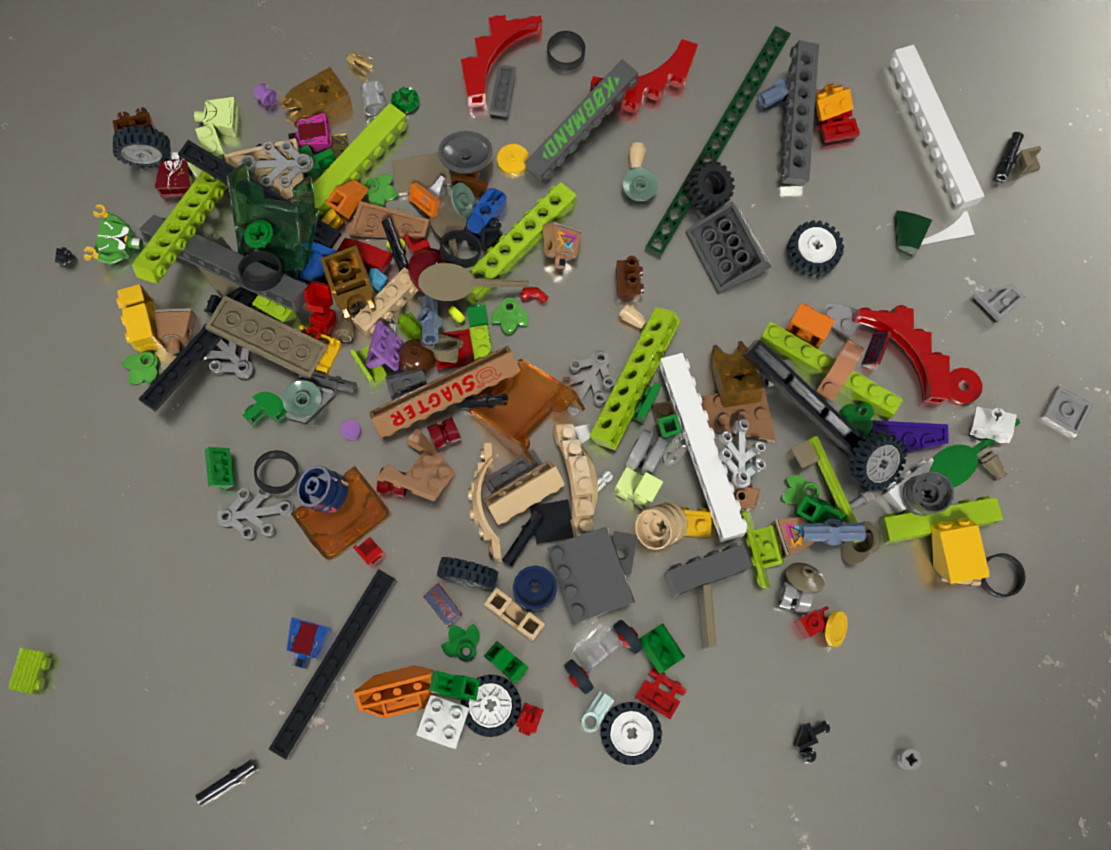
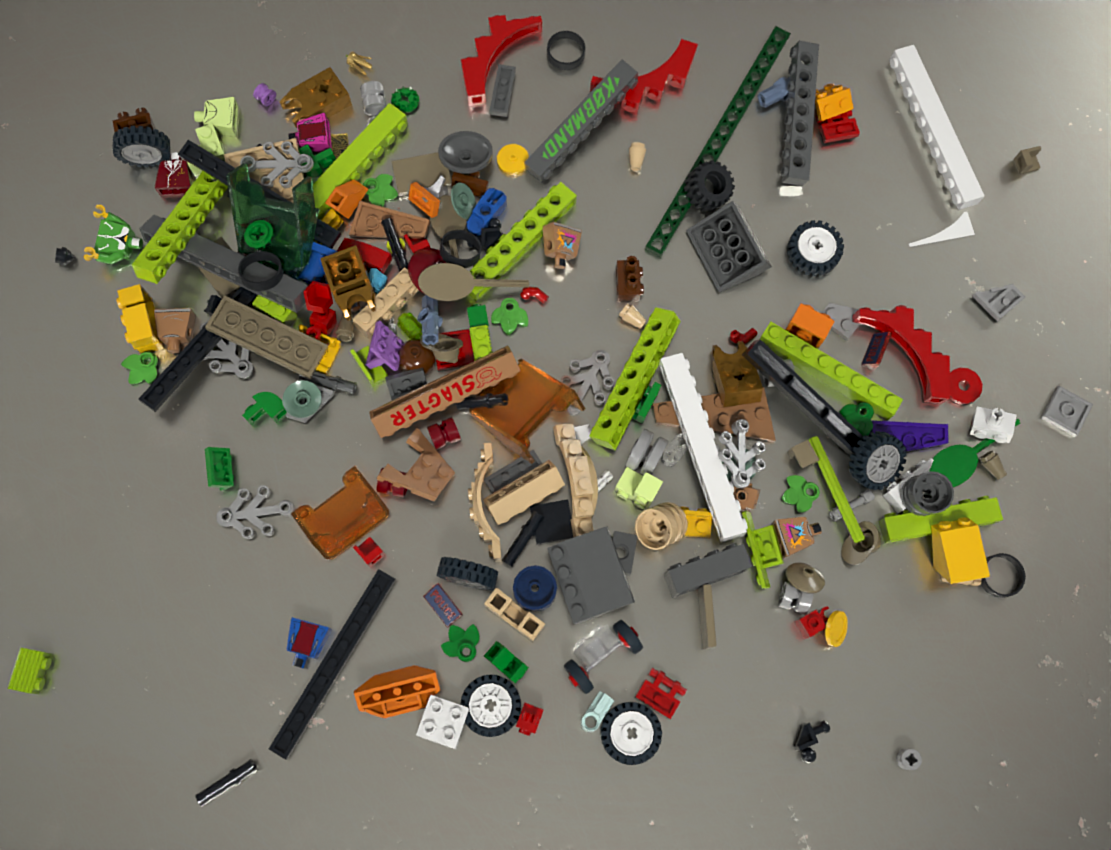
black tyre [254,450,298,494] -> none
dark blue wheel [297,465,348,514] -> none
medium lavender tile [341,420,361,440] -> none
green brick [429,671,480,701] -> none
neon yellow tile [448,306,466,323] -> none
sand green dish [622,167,659,201] -> none
green bracket [639,623,685,674] -> none
green brick [656,413,682,437] -> none
green brick [796,496,847,523] -> none
sand blue piece [802,519,866,545] -> none
nougat arch [816,338,864,401] -> none
dark green slope [895,210,932,256] -> none
black pin [996,132,1024,181] -> none
none -> red arm [730,328,758,345]

